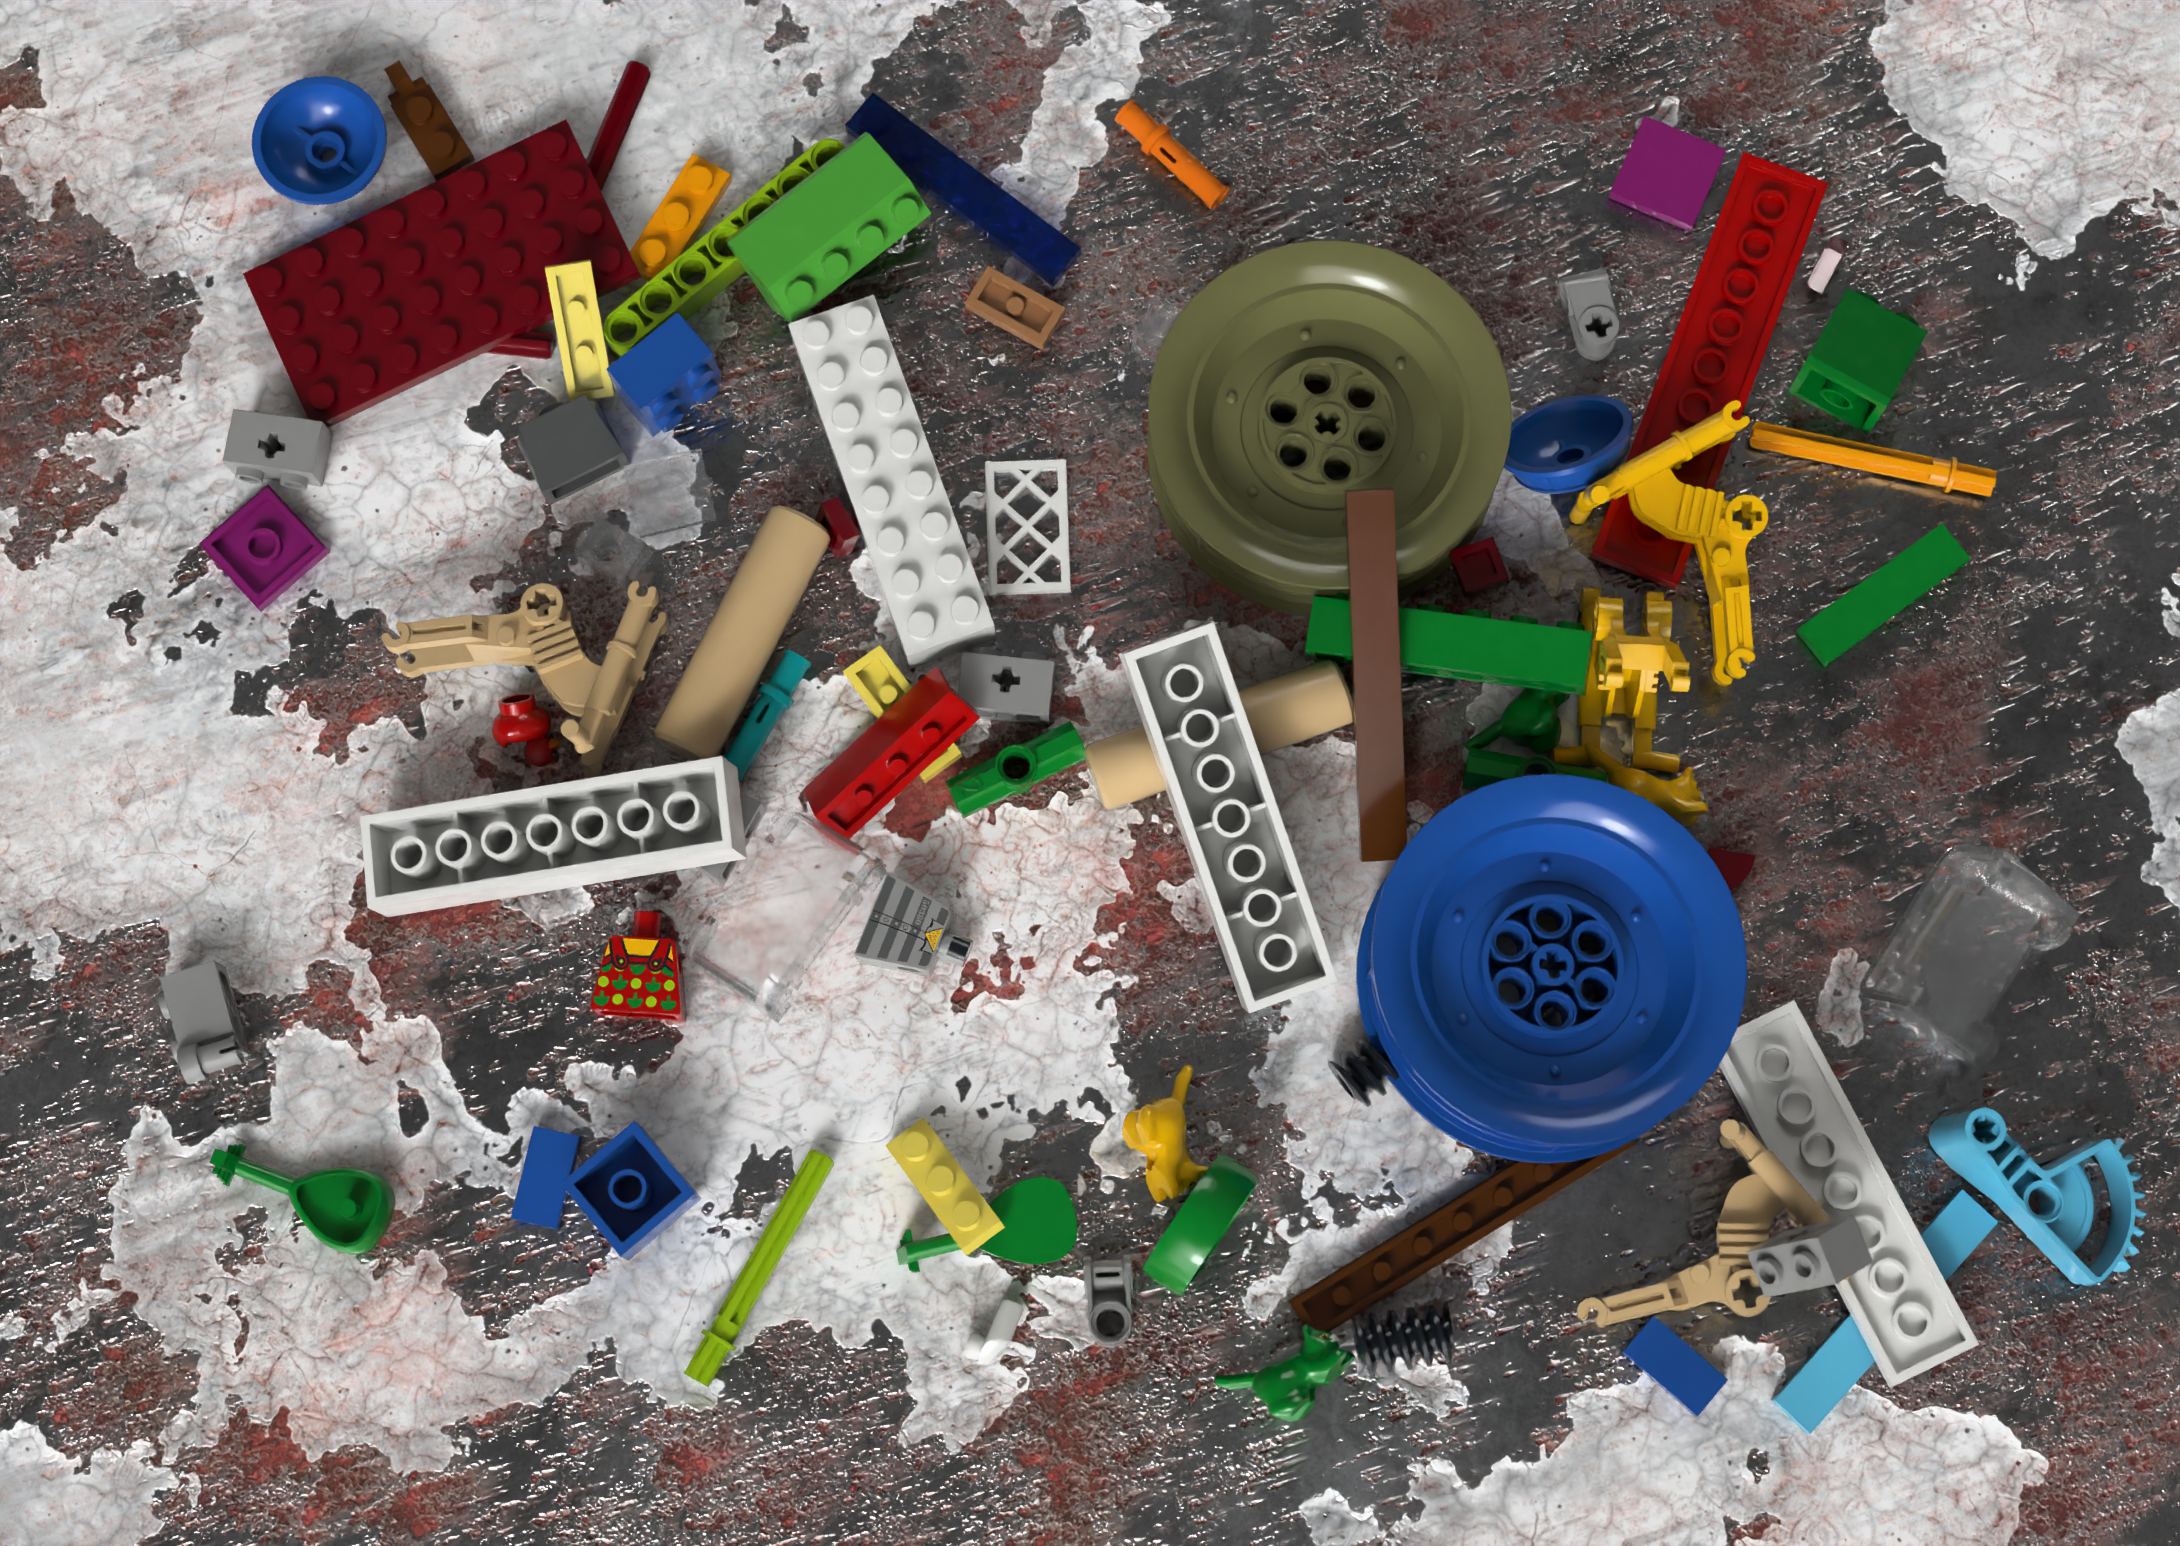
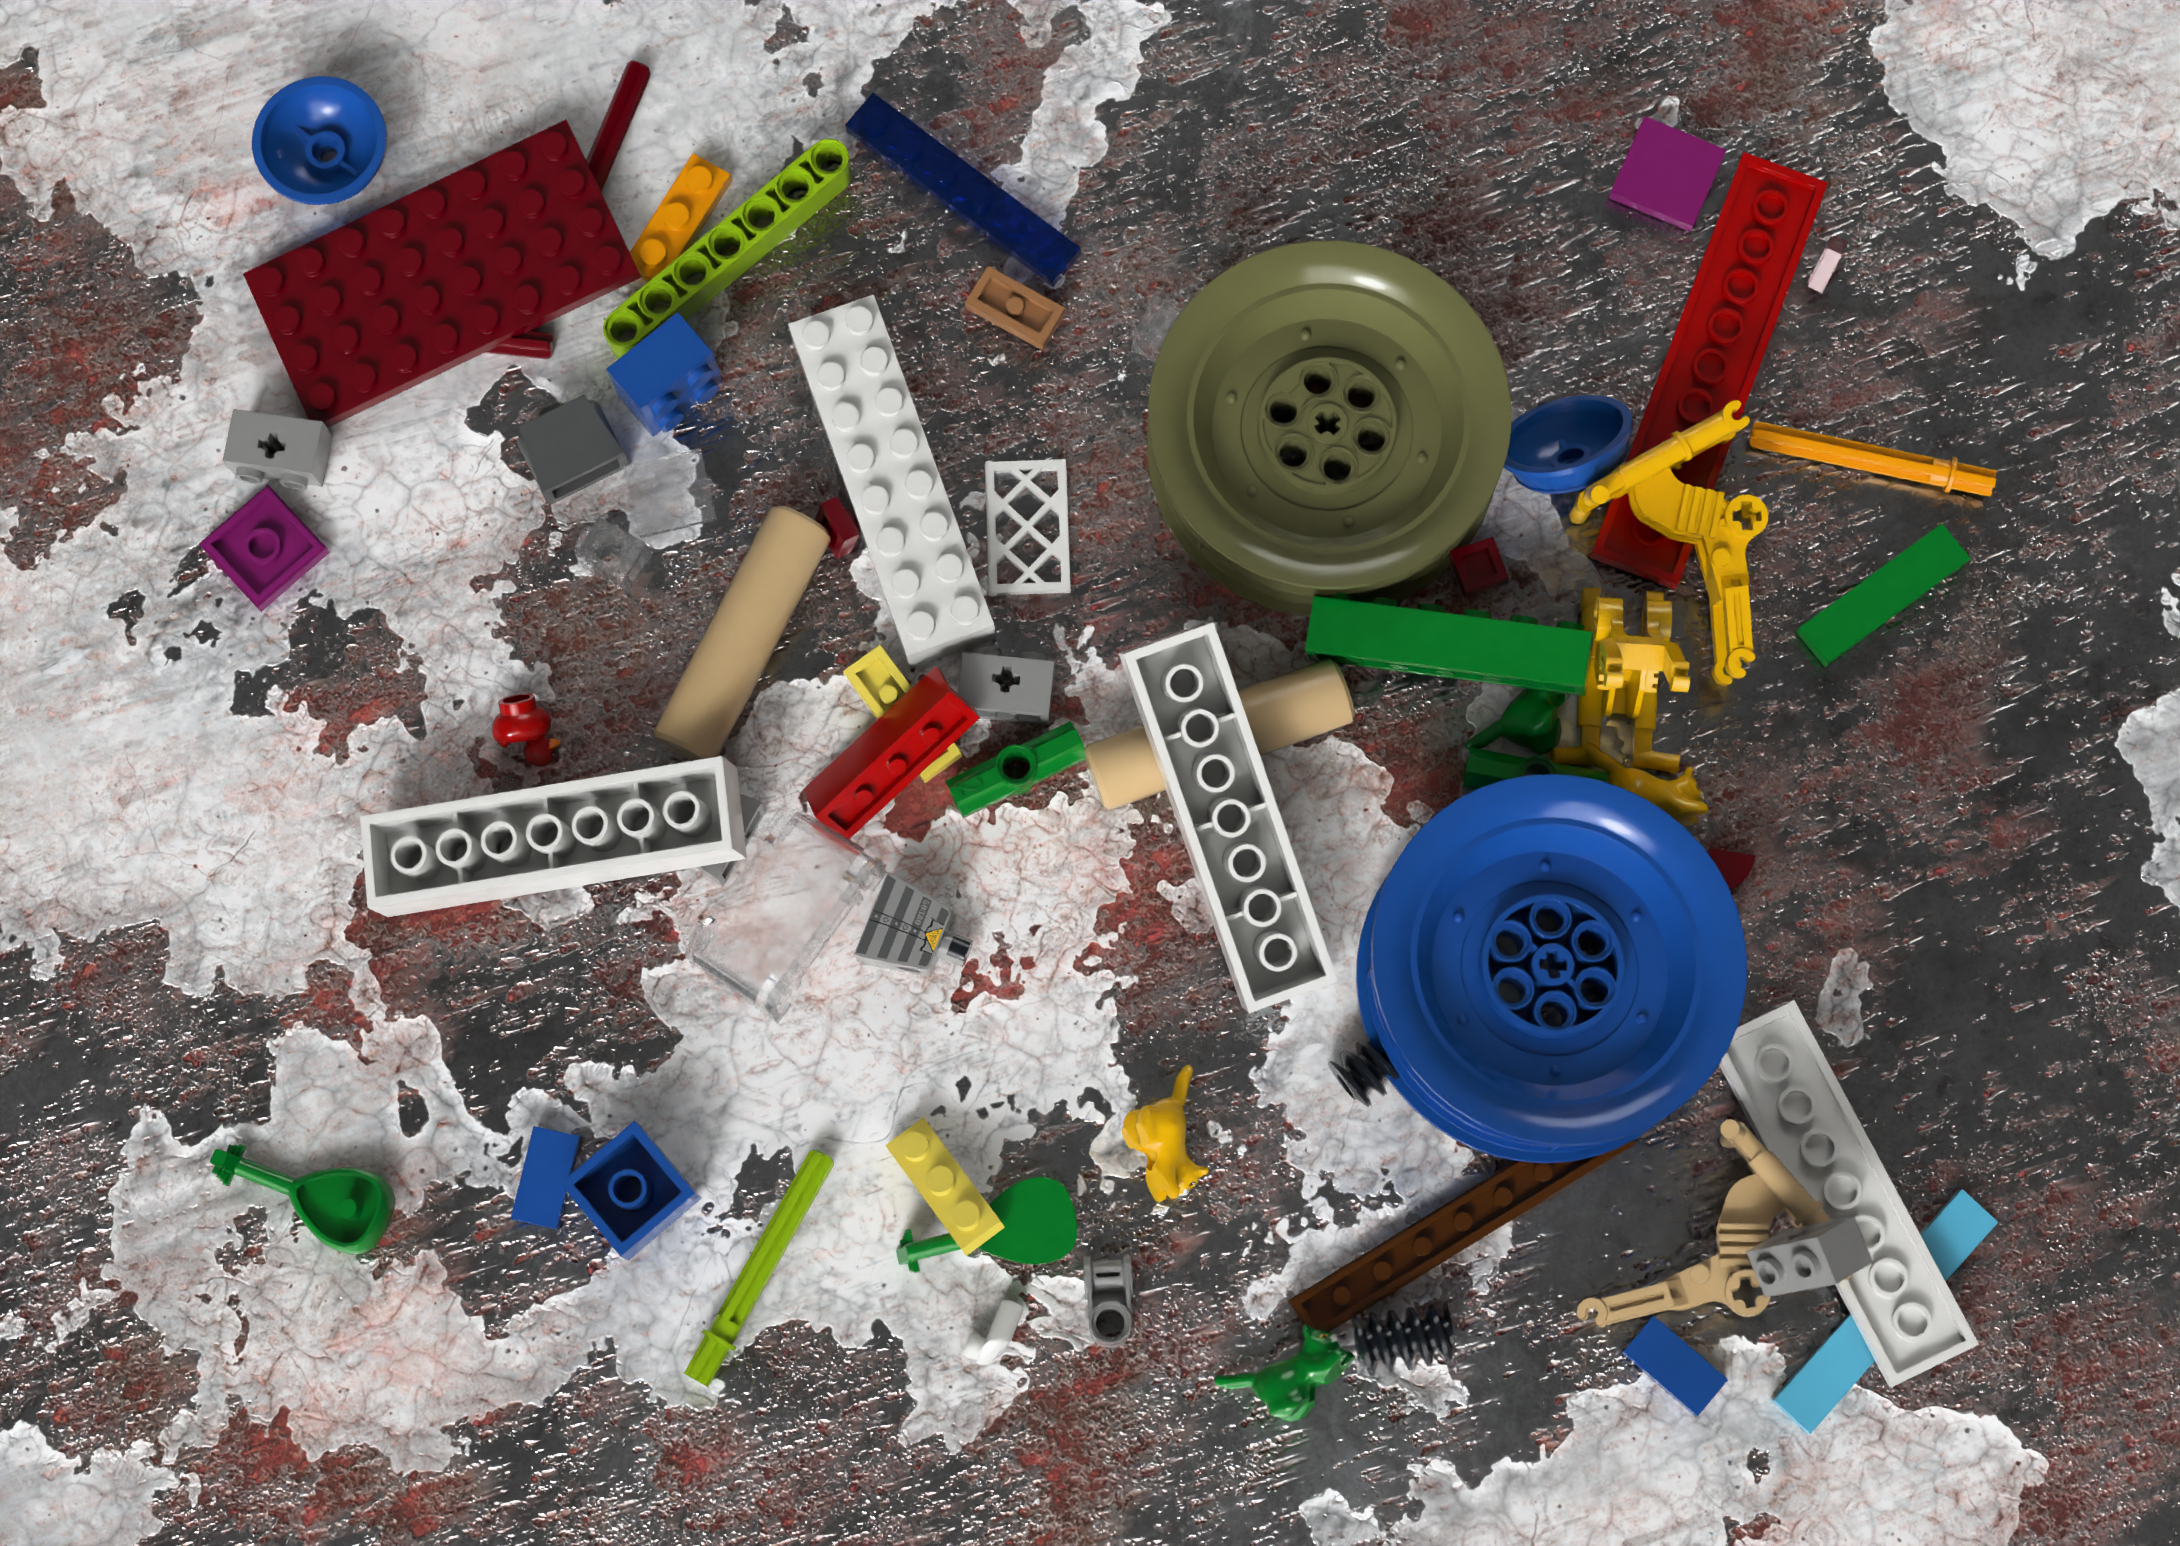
light grey hinge [157,960,250,1085] -> none
tan piece [381,581,669,779] -> none
reddish brown hinge [384,61,475,181] -> none
light yellow plate [545,259,614,401] -> none
red torso [590,911,686,1021] -> none
teal pin [724,649,812,783] -> none
bright green slope [725,132,932,323] -> none
orange pin [1115,99,1231,210] -> none
green piece [1142,1153,1260,1296] -> none
reddish brown tile [1345,487,1407,862] -> none
light grey piece [1558,268,1619,361] -> none
green slope [1787,288,1928,435] -> none
clear windscreen [1860,844,2080,1070] -> none
medium azure arm [1929,1107,2147,1286] -> none

